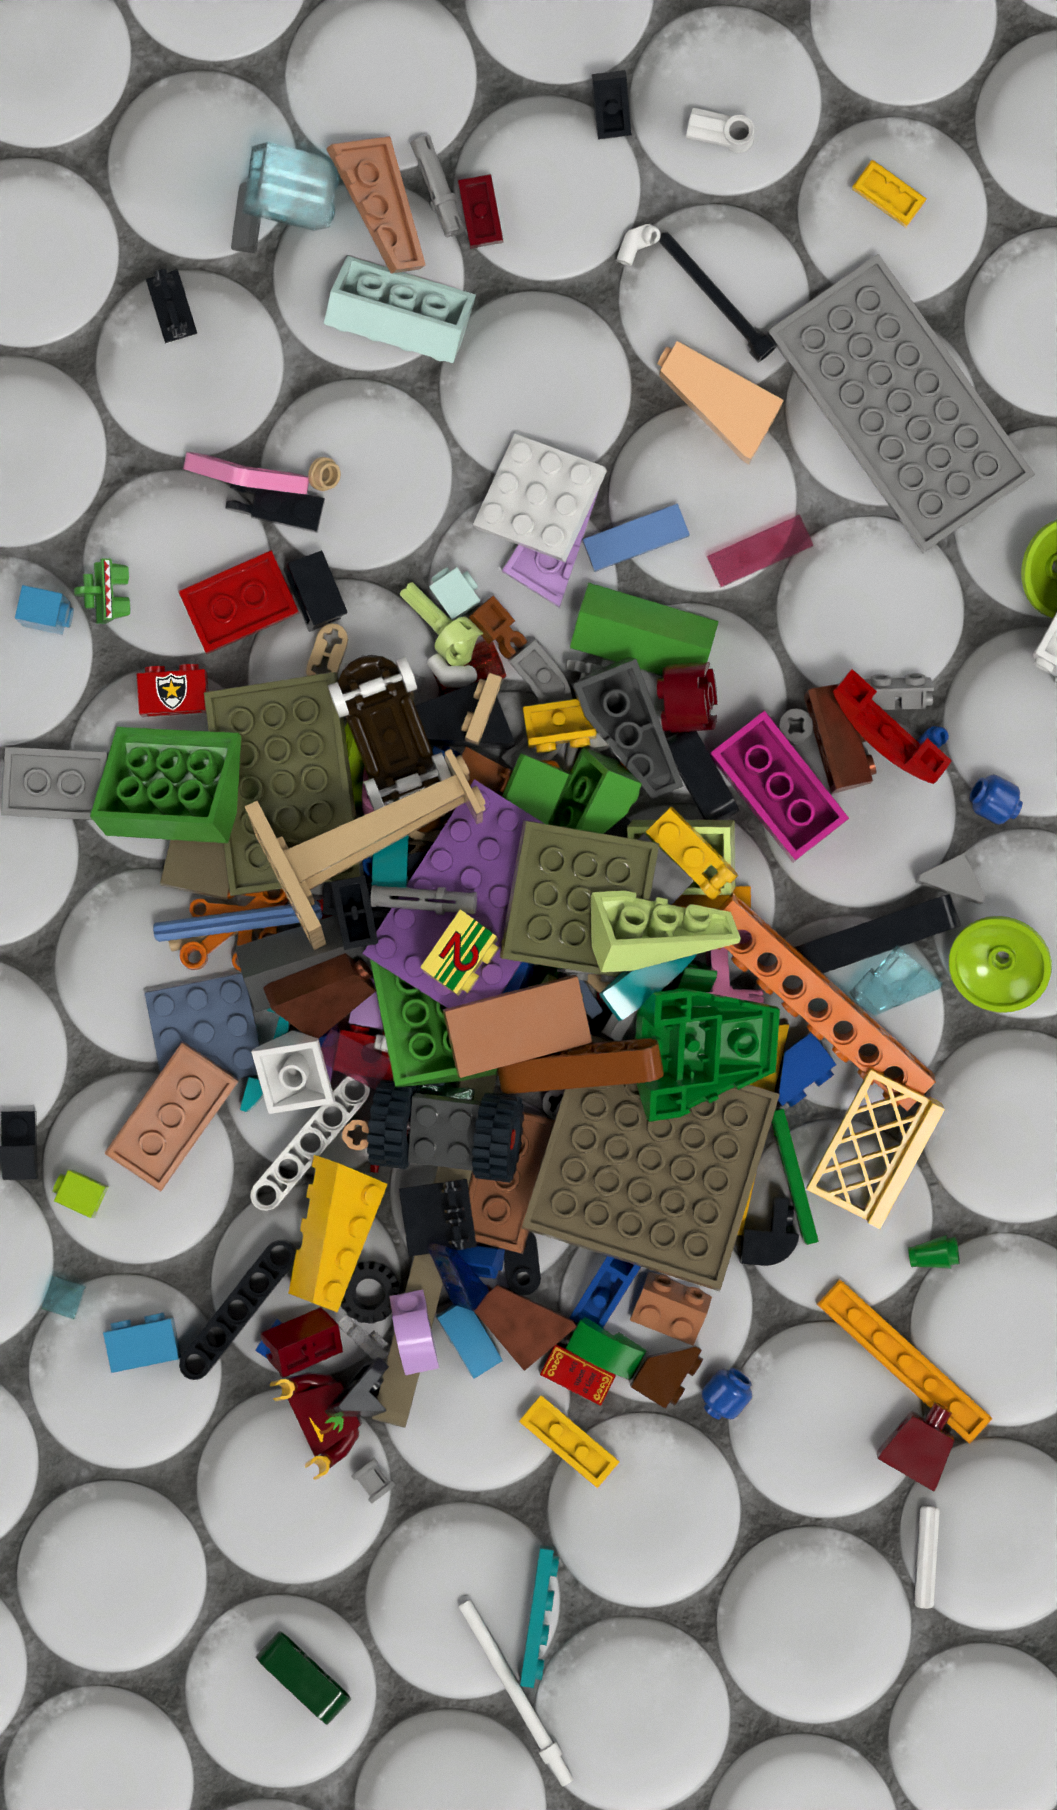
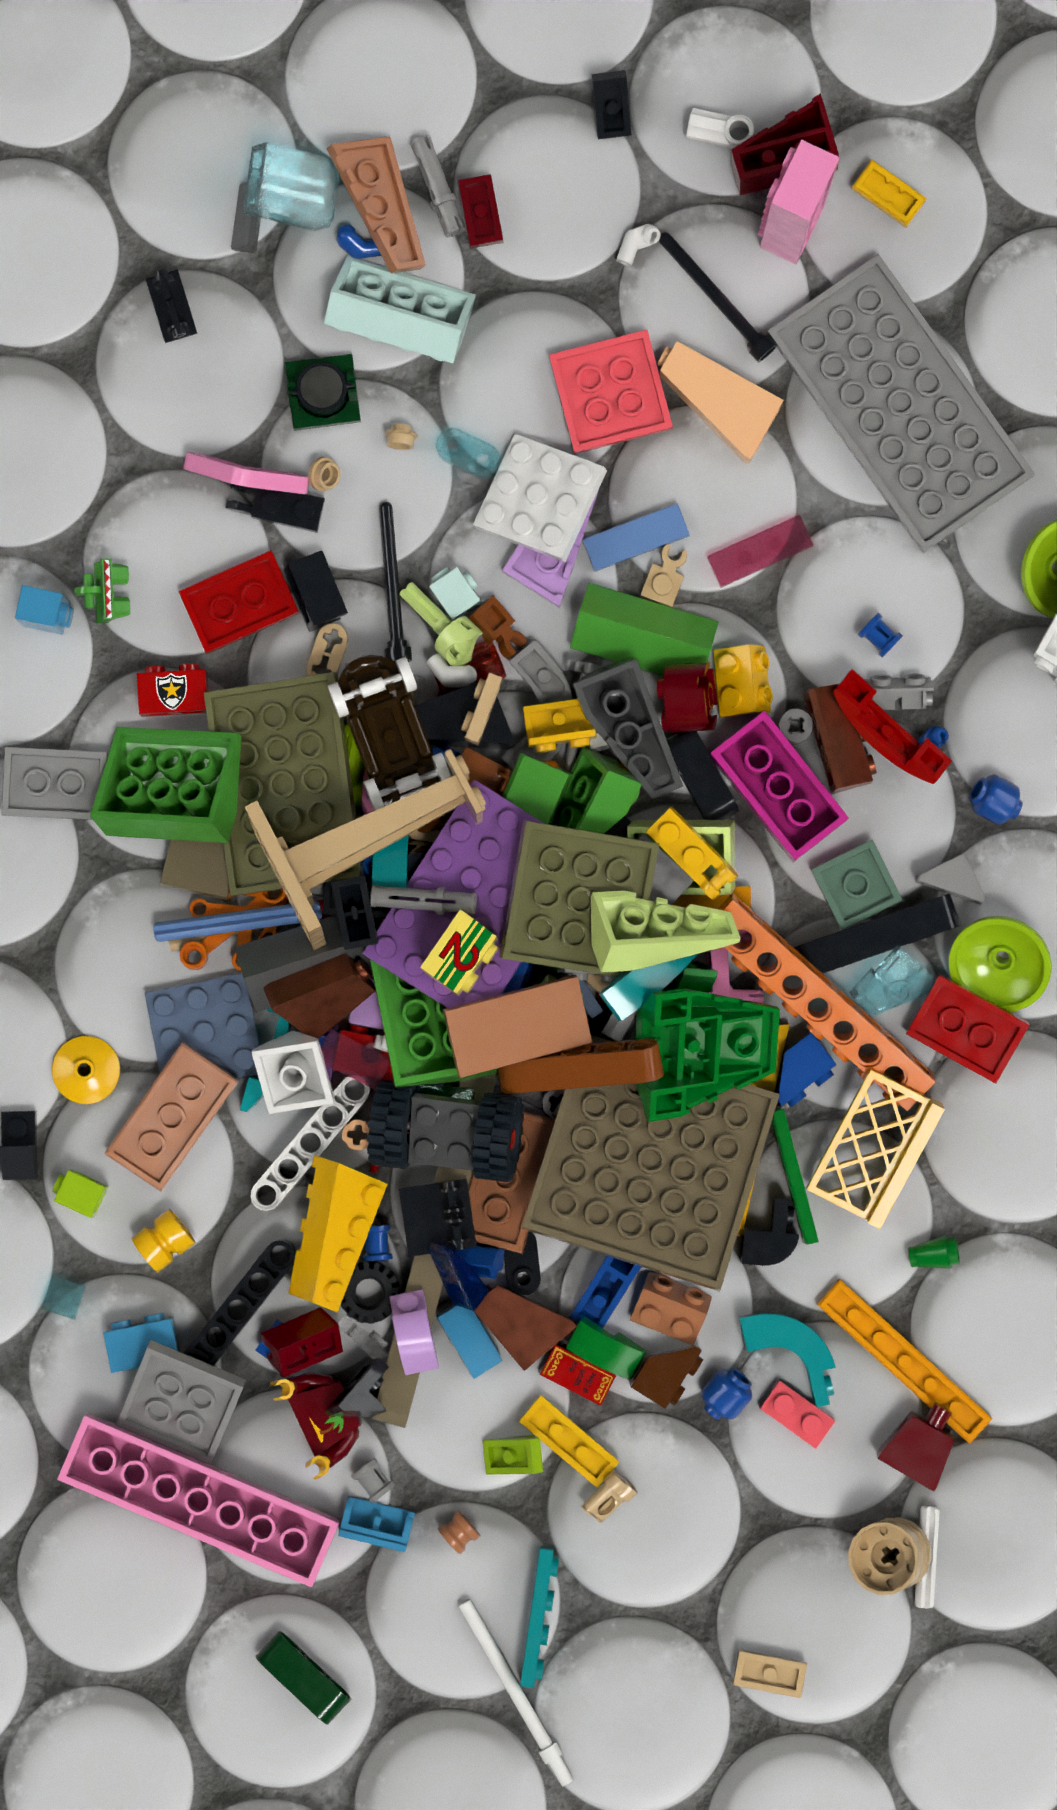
none -> yellow dish [52,1036,120,1104]
none -> bright pink brick [57,1413,341,1587]
none -> light grey plate [116,1340,246,1464]
none -> yellow wheel [131,1208,196,1273]
none -> piece [285,354,361,431]
none -> blue arm [336,225,381,259]
none -> dark azure hinge [338,1496,415,1552]
none -> blue bush [362,1225,393,1261]
none -> black piece [379,501,412,664]
none -> tan plate [384,424,418,450]
none -> clear light blue plate [436,428,500,479]
none -> nougat wheel [437,1511,481,1554]
none -> lime slope [483,1435,543,1475]
none -> coral plate [549,330,673,455]
none -> tan piece [581,1470,638,1523]
none -> tan plate [640,544,687,607]
none -> yellow bracket [713,644,773,718]
none -> dark red wedge [731,93,839,196]
none -> tan plate [733,1649,807,1698]
none -> teal arch [738,1312,836,1407]
none -> bright pink brick [758,139,840,265]
none -> coral plate [759,1380,835,1449]
none -> sand green plate [811,839,903,931]
none -> tan wheel [848,1517,932,1595]
none -> blue bush [858,612,903,658]
none -> red plate [906,973,1030,1084]

